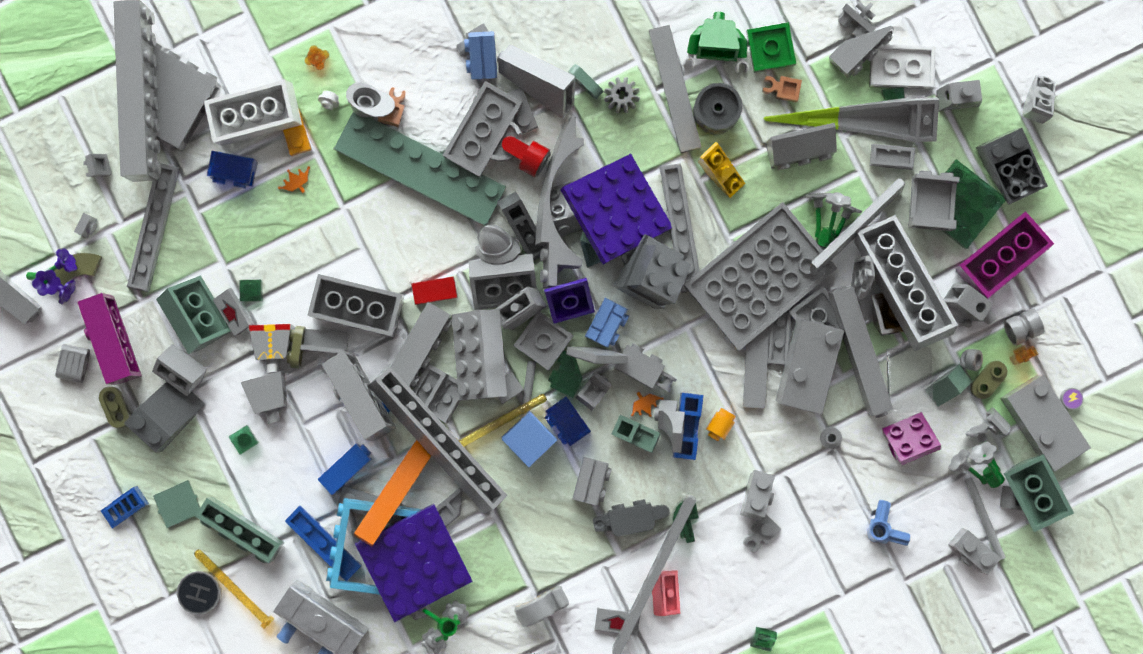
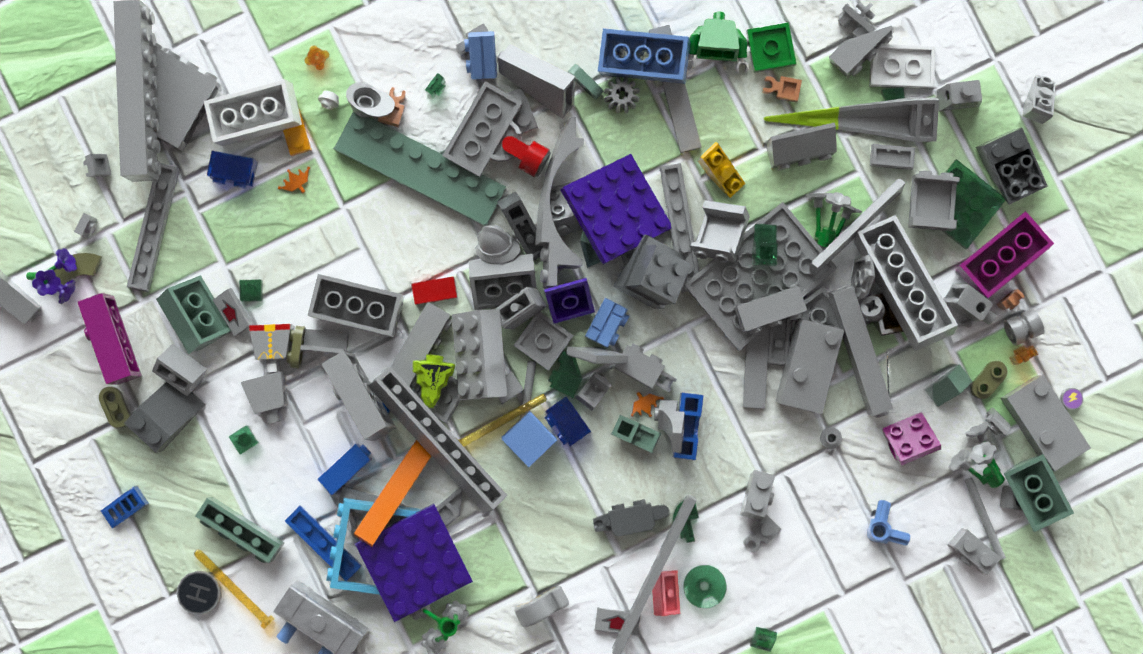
light grey piece [55,344,90,383] -> none
sand green piece [153,480,200,528] -> none
light grey brick [572,457,612,506] -> none
dark grey wheel [693,83,742,135] -> none
light orange brick [706,408,736,442] -> none
light grey tile [960,349,983,371] -> none
none -> lime rock [412,354,455,408]
none -> clear green plate [425,73,446,99]
none -> medium blue brick [598,28,691,84]
none -> clear green dish [683,565,727,609]
none -> light grey panel [690,200,750,262]
none -> light grey brick [734,286,807,334]
none -> clear green brick [752,224,778,266]
none -> light grey wheel [861,296,885,321]
none -> nougat plate [996,289,1025,311]

